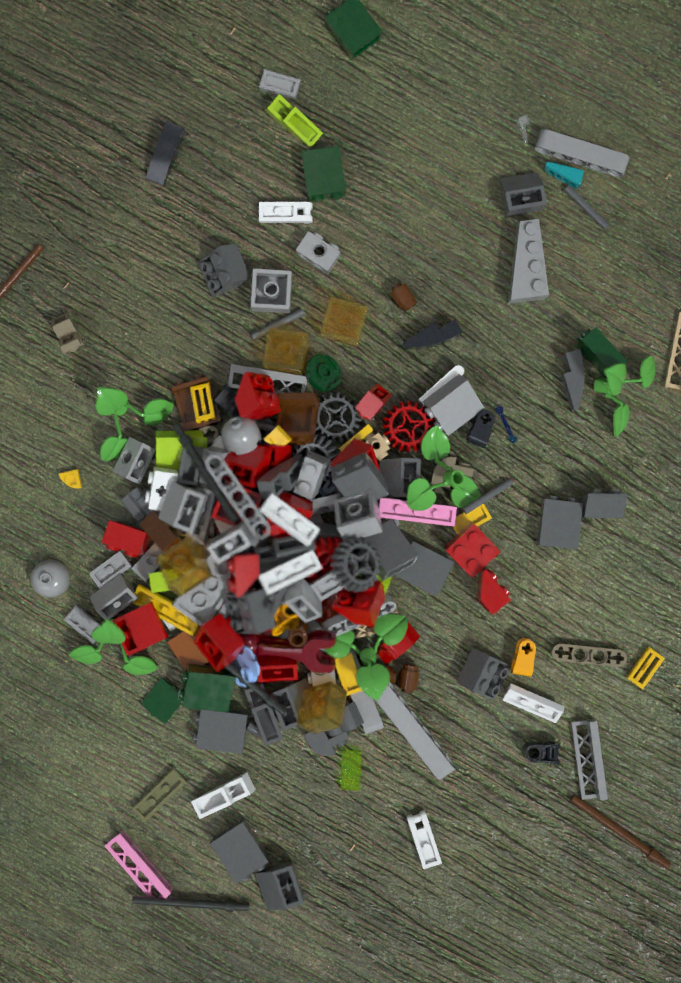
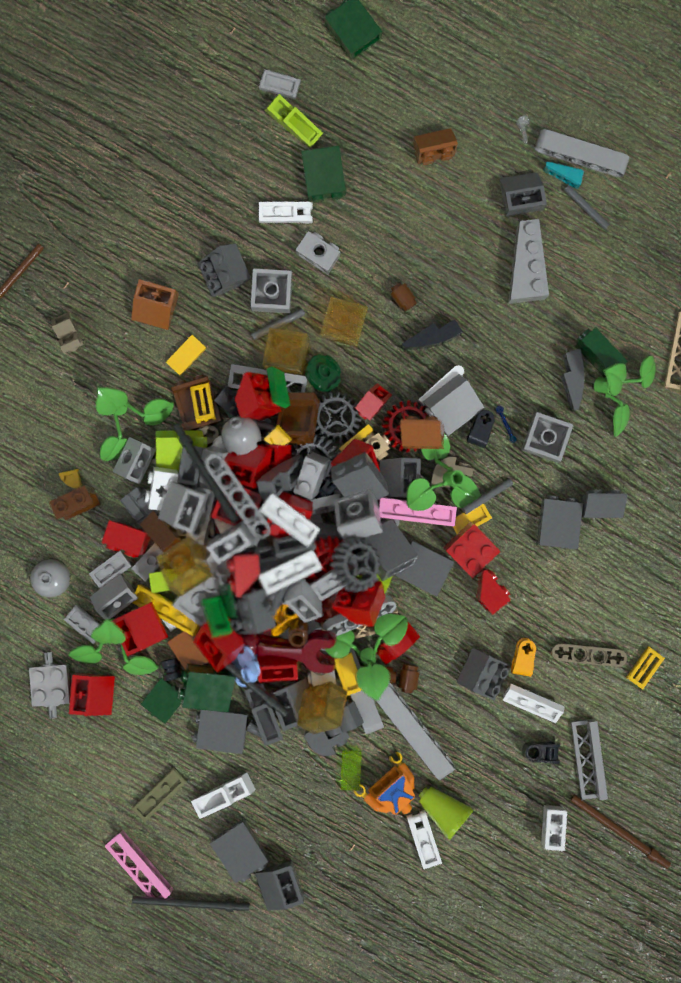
black slope [146,120,186,187] -> none
none -> light grey plate [29,652,71,719]
none -> reddish brown panel [49,485,101,521]
none -> red slope [69,673,116,716]
none -> dark orange slope [131,279,179,330]
none -> black wheel [160,658,182,681]
none -> yellow tile [166,335,207,376]
none -> green tile [201,596,232,637]
none -> dark green piece [218,584,237,618]
none -> green tile [267,366,290,408]
none -> orange torso [354,752,415,815]
none -> dark orange slope [400,417,444,449]
none -> dark orange slope [413,128,458,165]
none -> lime cone [419,787,473,840]
none -> light grey brick [521,412,573,463]
none -> white brick [541,805,567,851]

